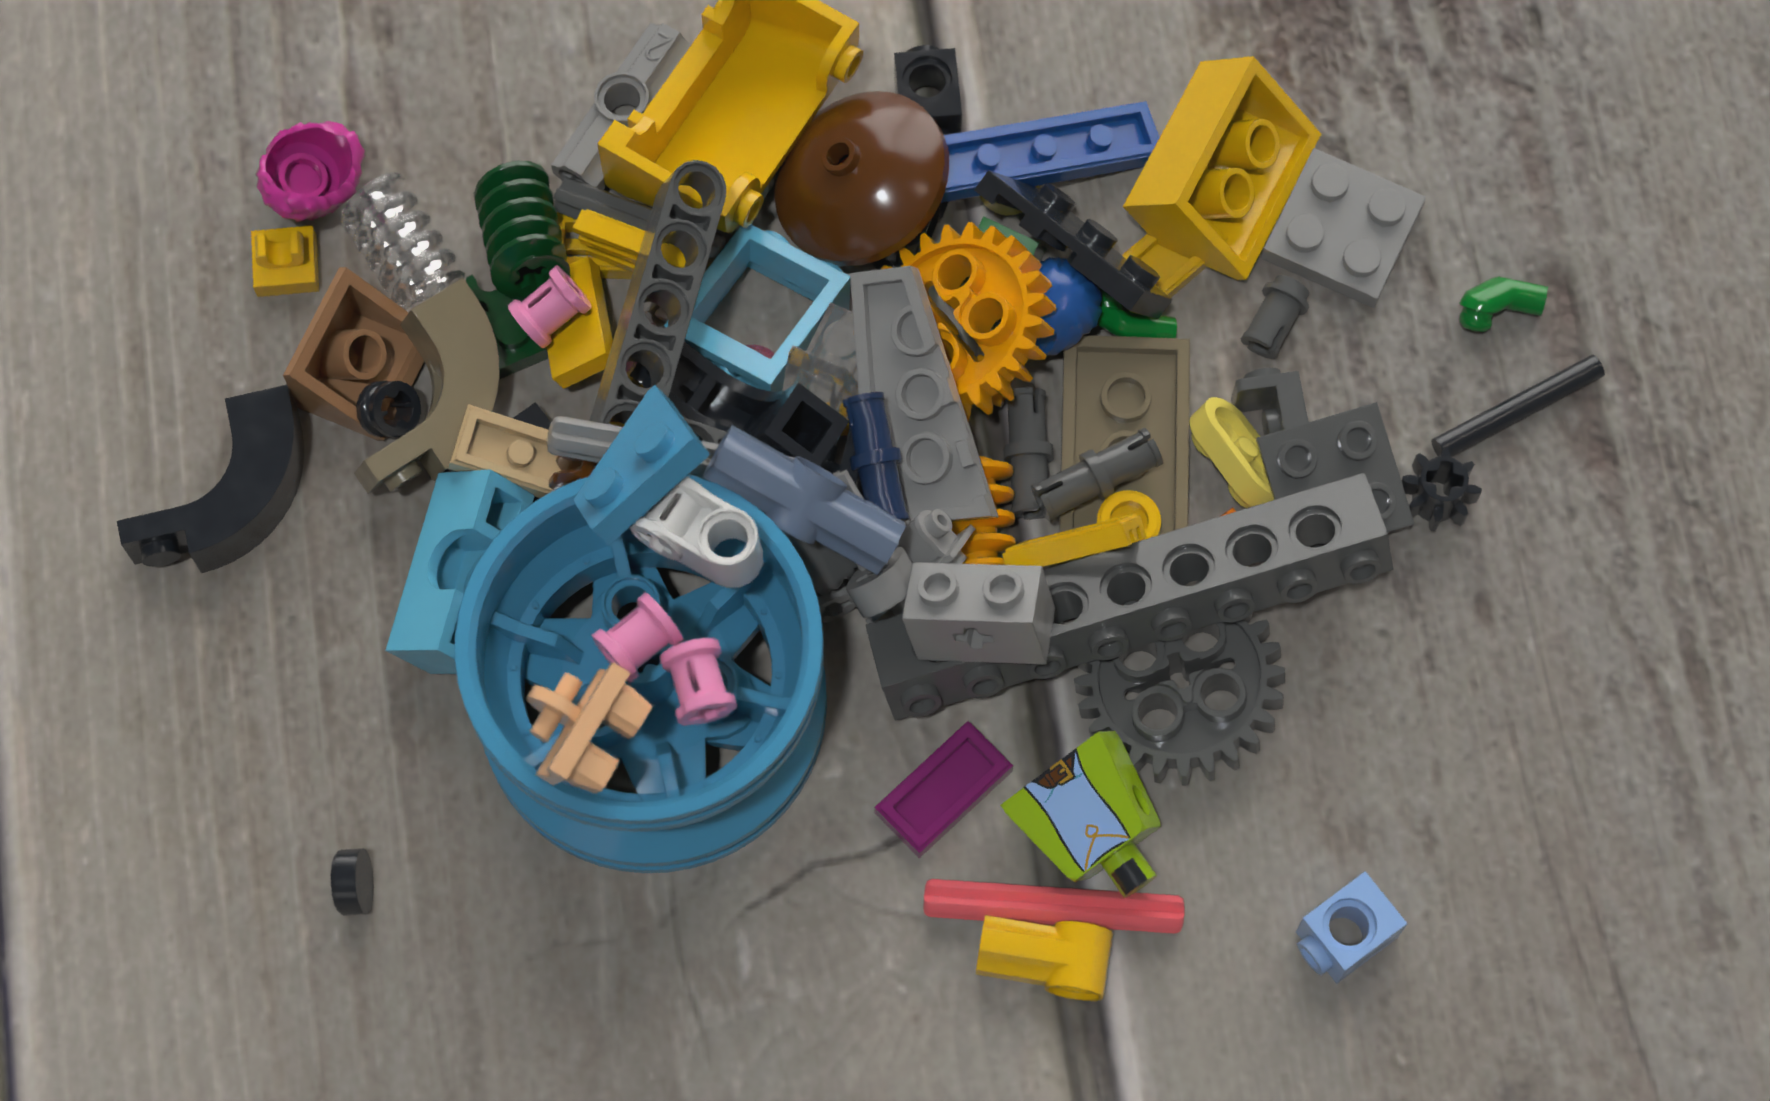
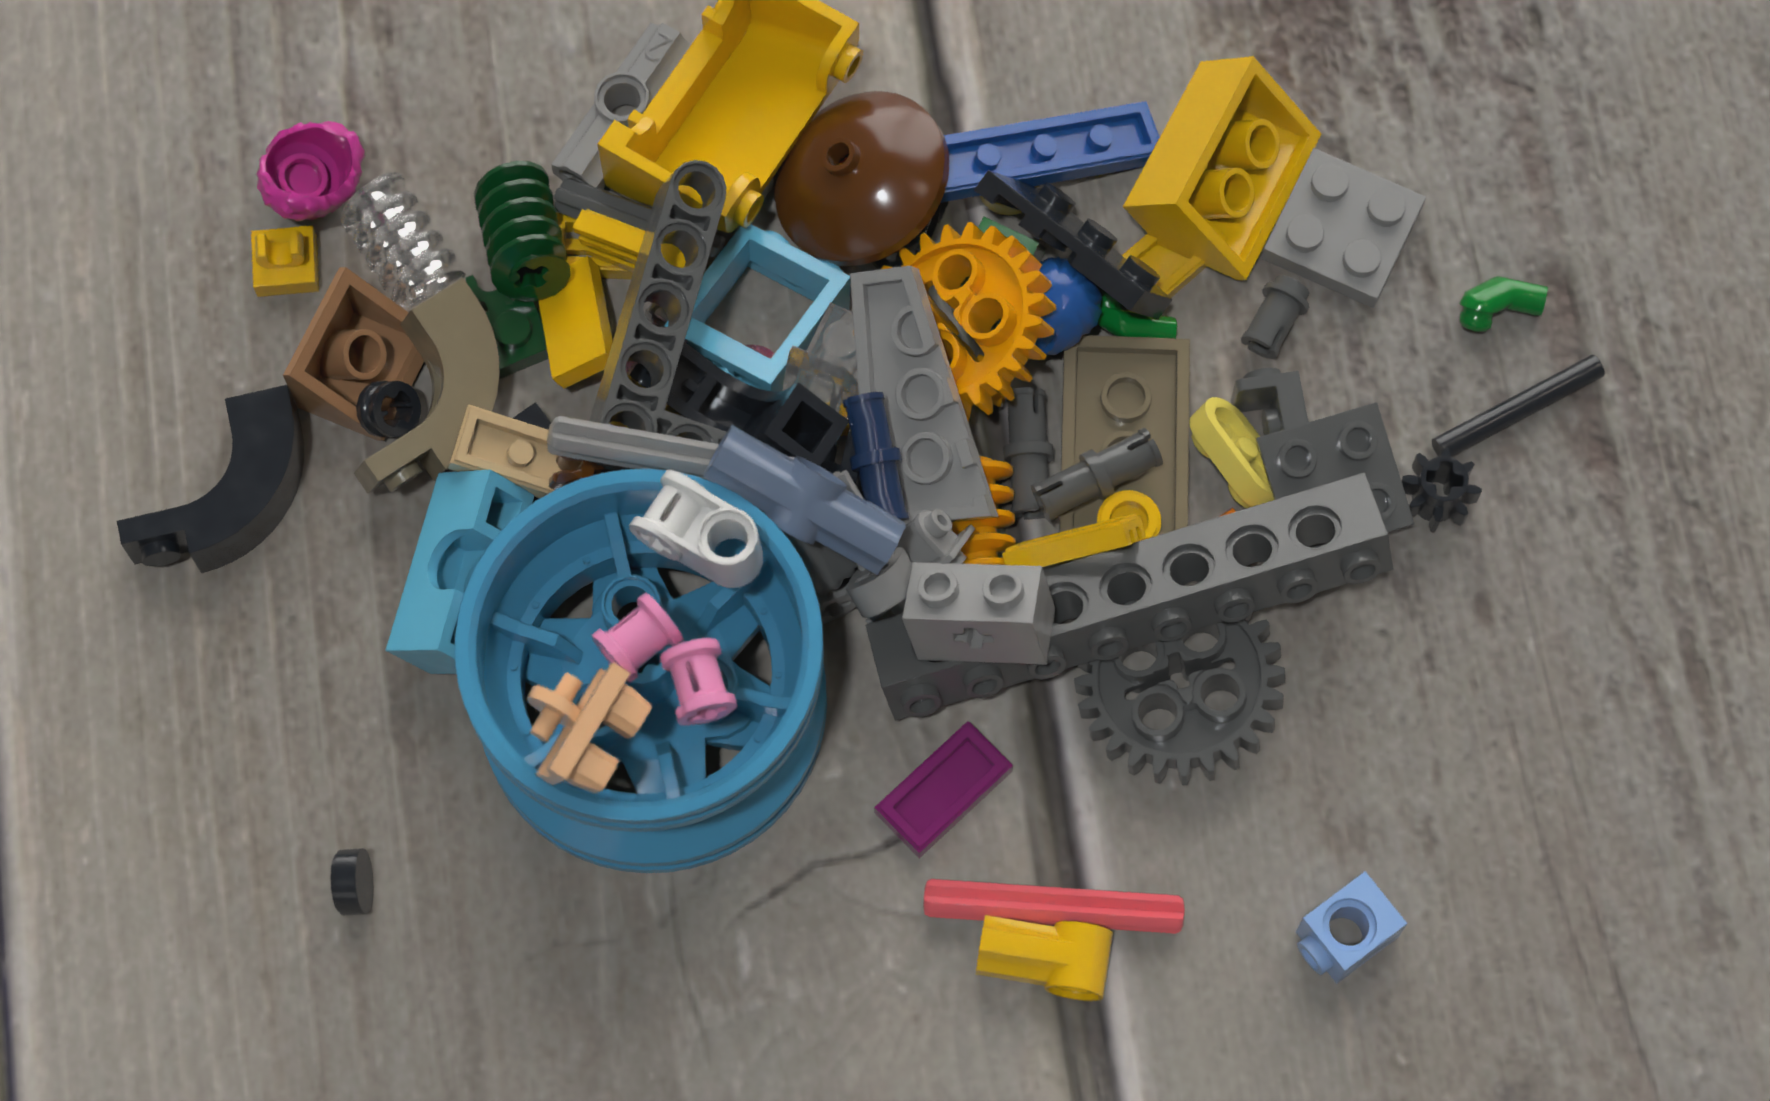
bright pink bush [508,265,592,348] -> none
dark azure wing [573,385,710,546] -> none
black brick [894,45,962,135] -> none
torso [1000,731,1161,898] -> none

